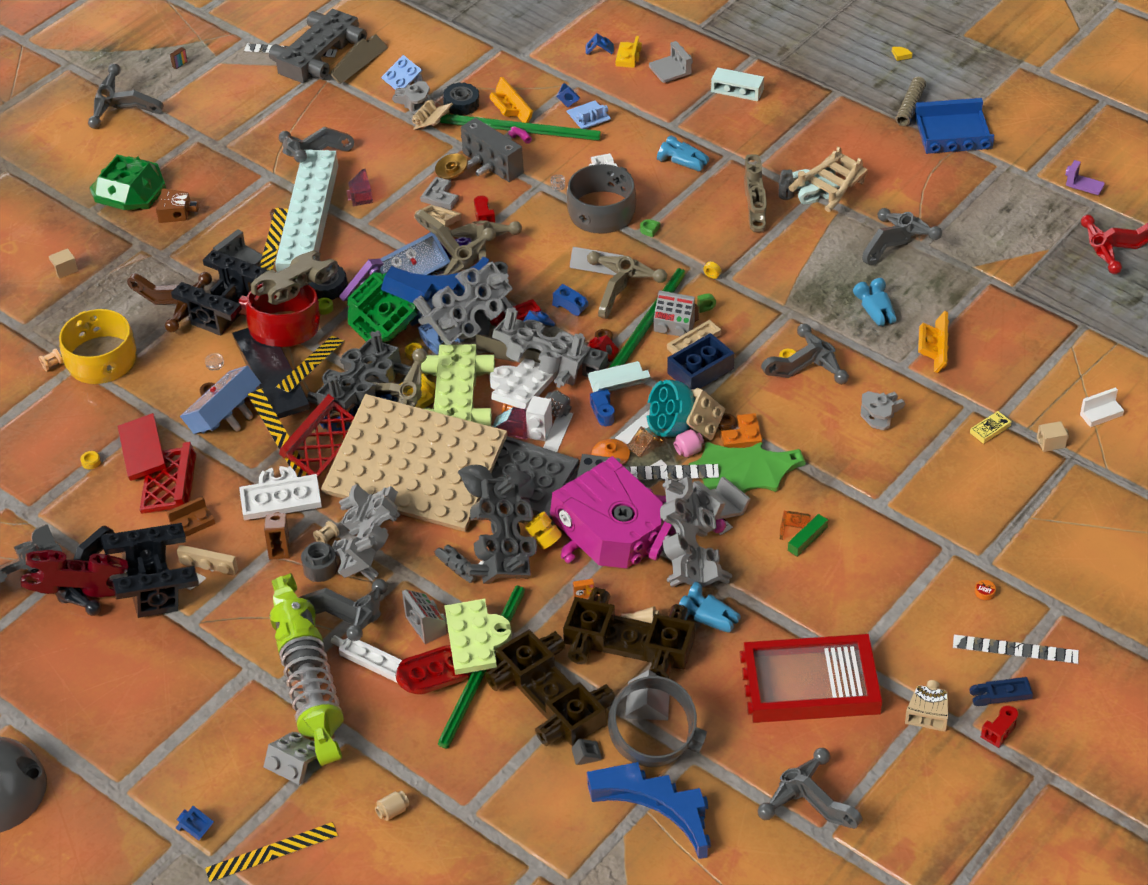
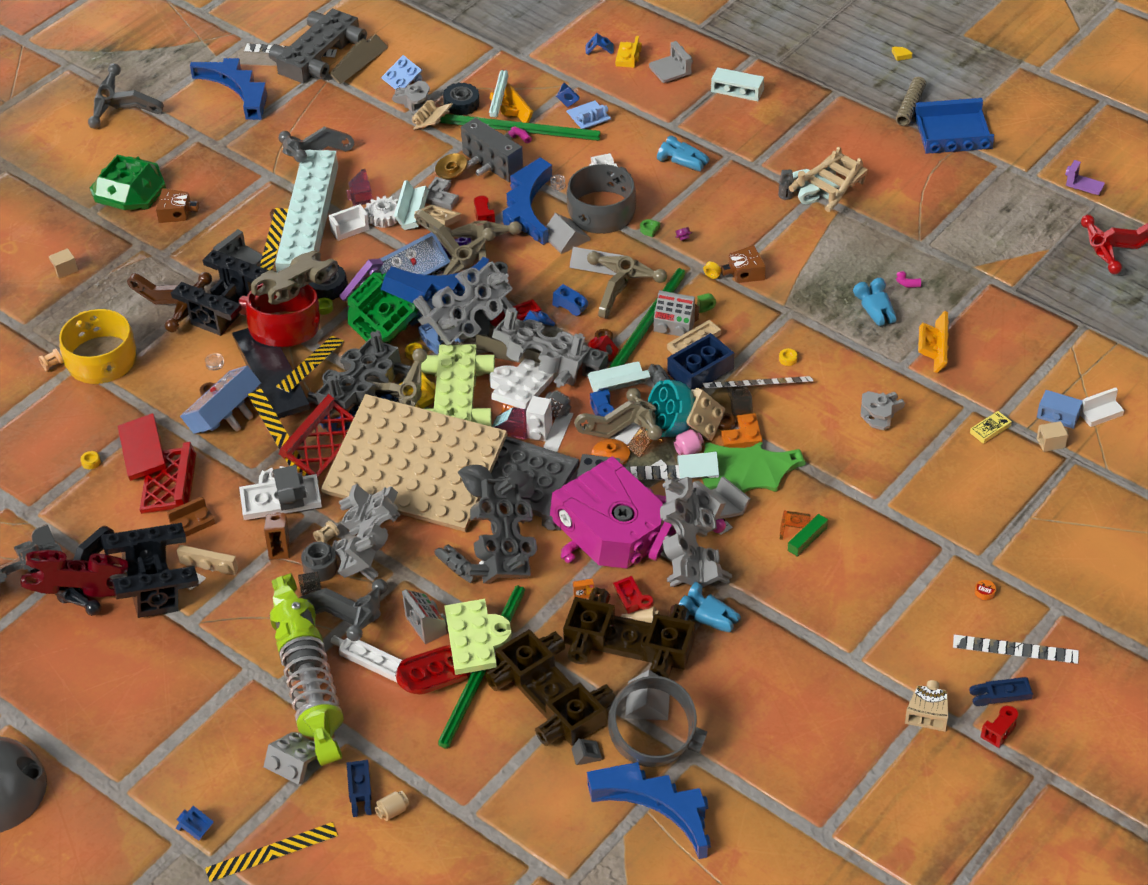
tile [170,47,188,69] -> none
yellow wheel [525,512,562,550] -> none
window [740,634,882,723] -> none
dark tan piece [744,154,766,232] -> none
dark grey piece [758,748,863,829] -> none
dark grey piece [761,323,849,385] -> none
dark grey piece [862,208,942,265] -> none
none -> blue arch [190,58,267,120]
none -> dark grey hinge [273,465,307,511]
none -> clear smoke plate [298,571,322,596]
none -> white panel [329,204,370,241]
none -> dark blue hinge [346,760,372,817]
none -> white gear [364,196,398,228]
none -> light aqua panel [394,180,429,230]
none -> light aqua axle [489,70,509,118]
none -> blue arch [503,157,553,245]
none -> light grey slope [546,213,590,254]
none -> dark tan piece [574,388,662,440]
none -> red hinge [613,576,654,614]
none -> dark grey hinge [648,364,670,385]
none -> magenta plate [676,227,692,241]
none -> light aqua panel [677,452,719,479]
none -> sticker [703,376,813,388]
none -> dark orange torso [721,245,766,283]
none -> clear smoke plate [727,386,753,416]
none -> dark pink arm [896,271,921,288]
none -> medium blue panel [1037,390,1083,429]

